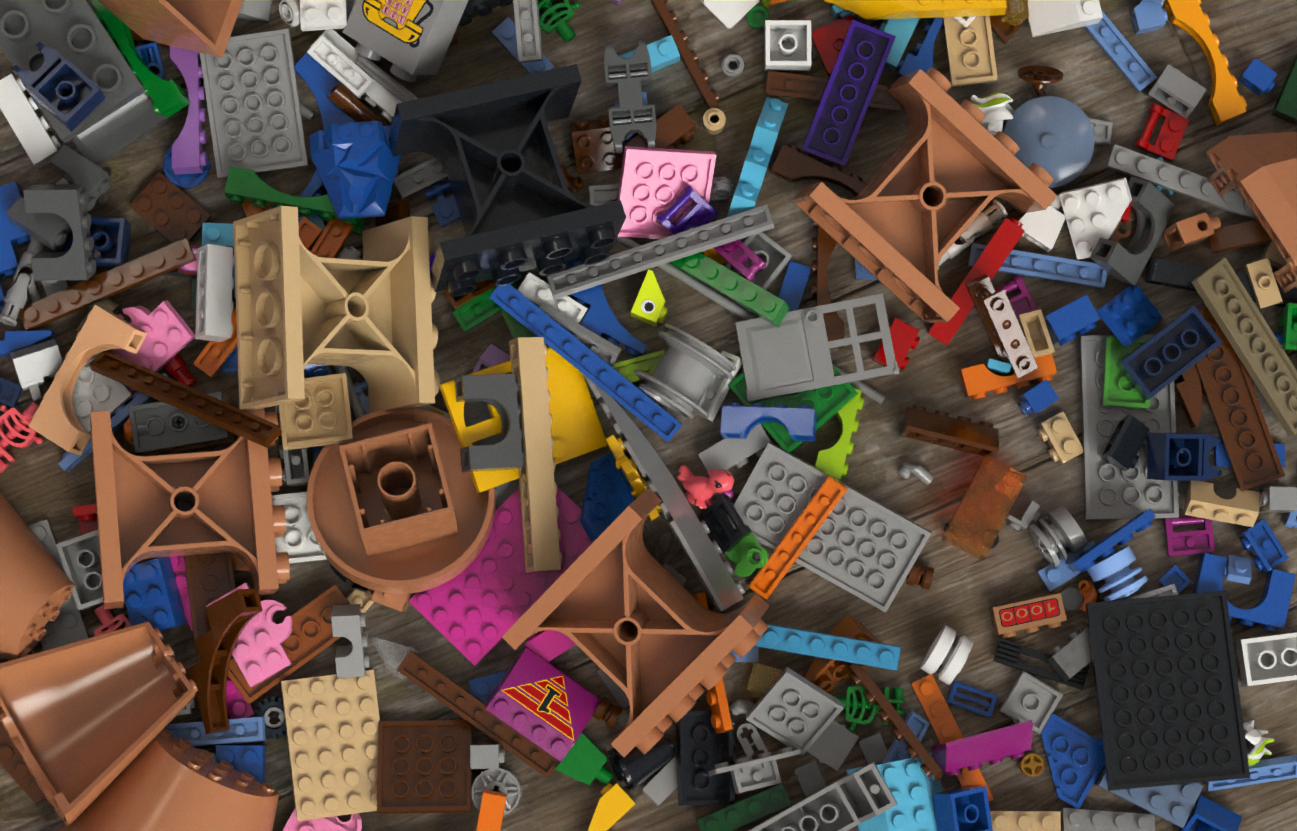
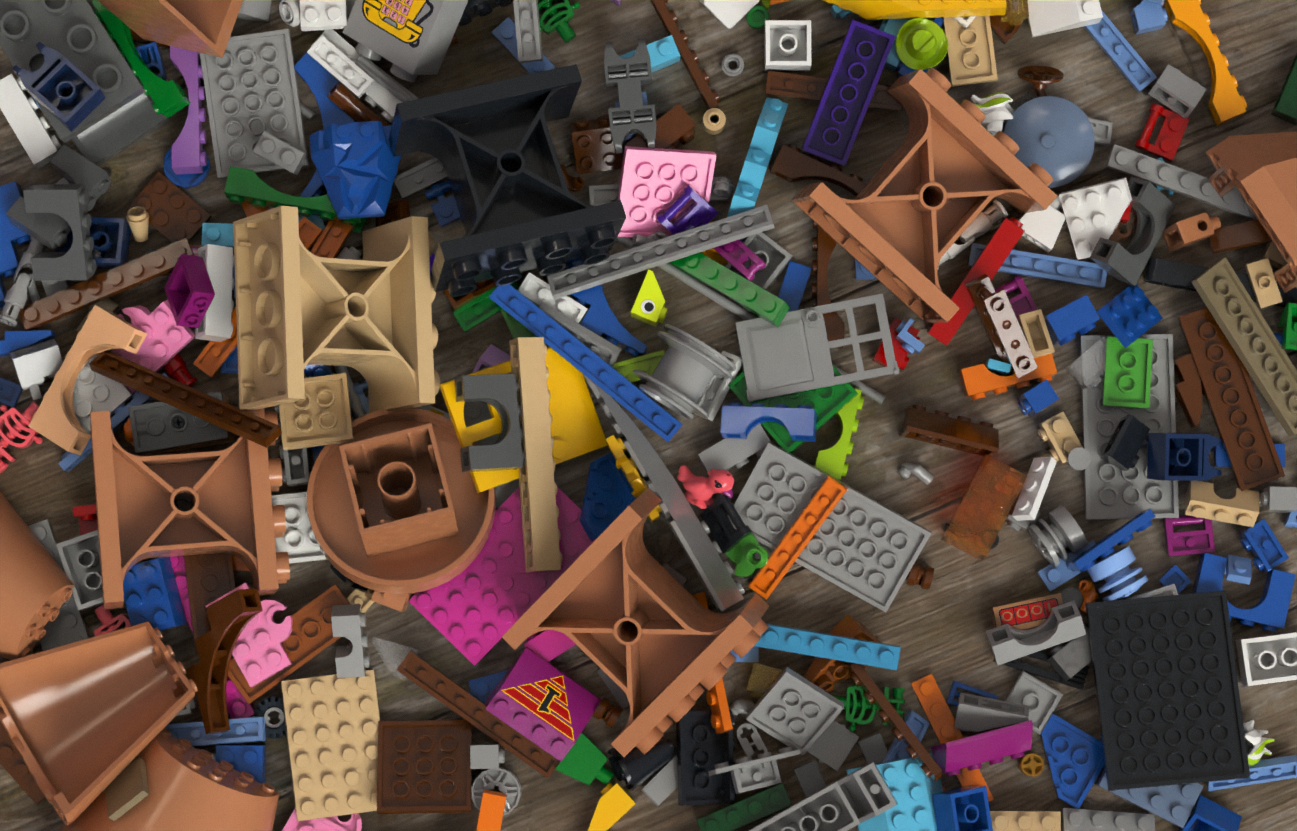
red plate [811,15,854,75] -> none
white wheel [920,625,974,685] -> none
dark blue brick [1116,306,1223,401] -> none
blue brick [1238,58,1277,96] -> none
none -> dark tan tile [105,757,149,821]
none -> tan cone [126,206,149,242]
none -> magenta window [164,254,215,328]
none -> light grey brick [253,131,308,175]
none -> light grey arm [632,231,667,246]
none -> medium blue bracket [895,318,925,355]
none -> lime hat [896,18,948,70]
none -> light grey slope [954,692,1029,732]
none -> light grey arch [986,600,1086,665]
none -> white plate [1012,456,1057,521]
none -> clear slope [1066,336,1107,389]
none -> light grey tile [1067,447,1091,471]

